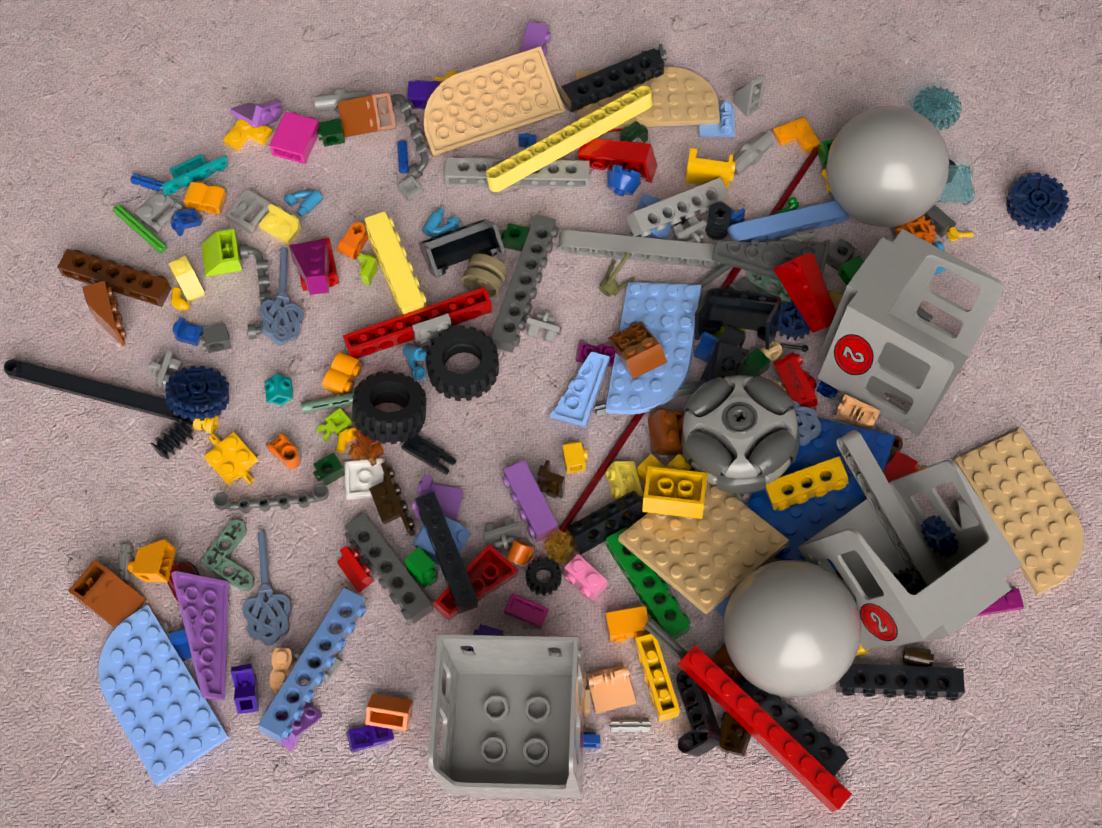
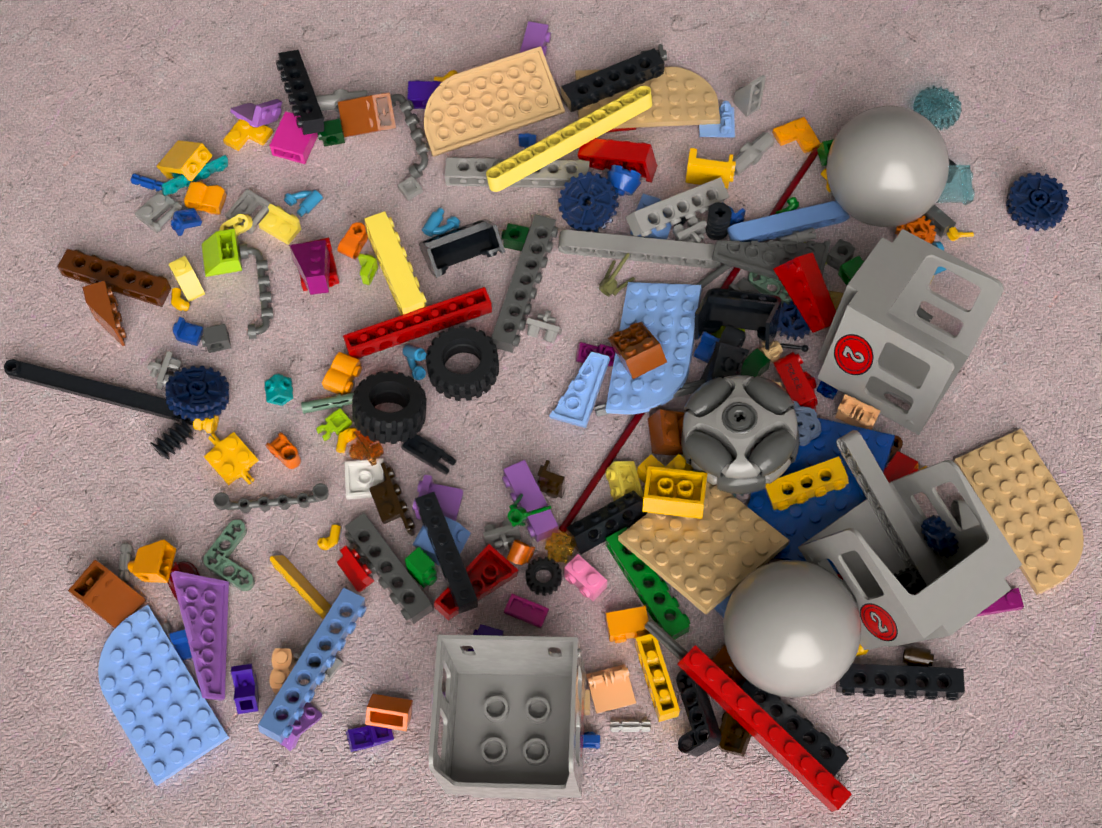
bright green axle [113,204,167,253] -> none
sand blue piece [242,531,292,646] -> none
sand blue piece [259,248,304,345] -> none
dark green brick [313,452,345,486] -> none
blue axle [397,140,409,173] -> none
light grey plate [412,314,451,347] -> none
dark tan wheel [461,254,508,298] -> none
yellow brick [562,441,588,474] -> none
clear green bracket [620,121,648,143] -> none
none -> yellow panel [157,140,212,181]
none -> light yellow beam [219,214,253,236]
none -> yellow slope [269,555,332,619]
none -> black brick [276,50,324,135]
none -> yellow arm [317,525,341,550]
none -> green plant [508,494,551,527]
none -> dark blue piece [558,172,619,233]

